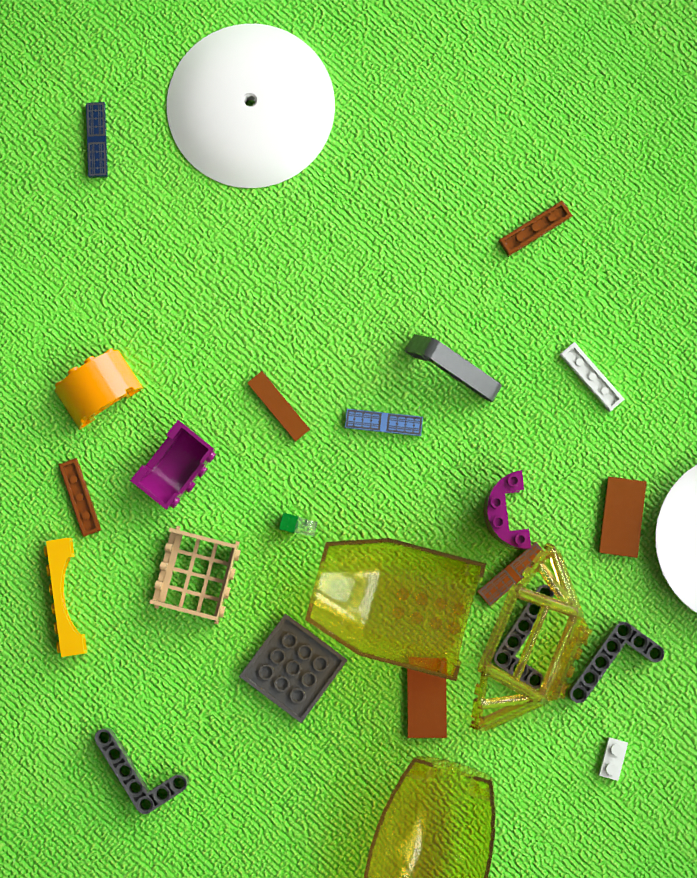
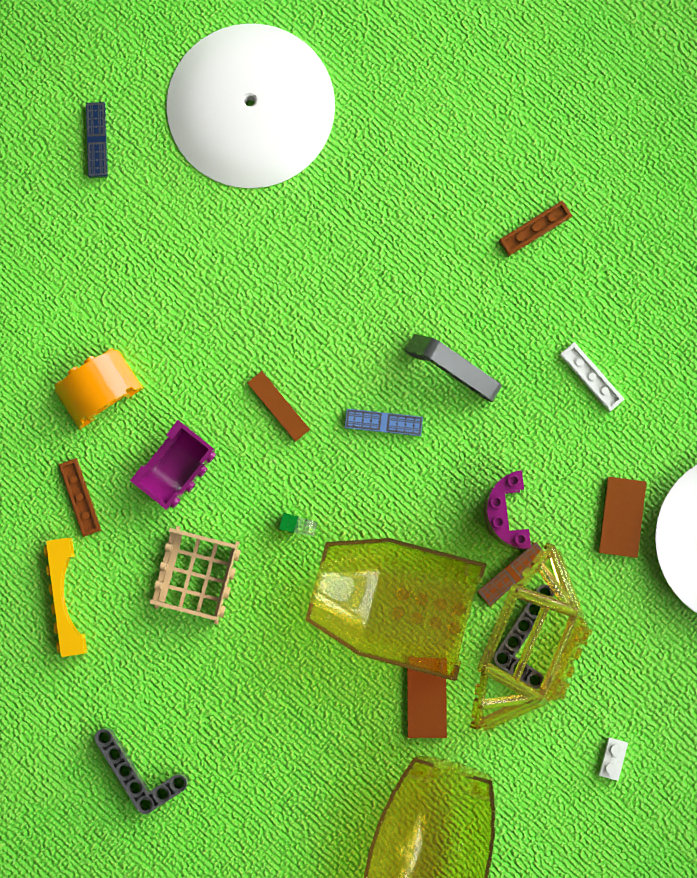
dark grey plate [239,613,348,723] -> none
dark grey beam [568,621,664,703] -> none

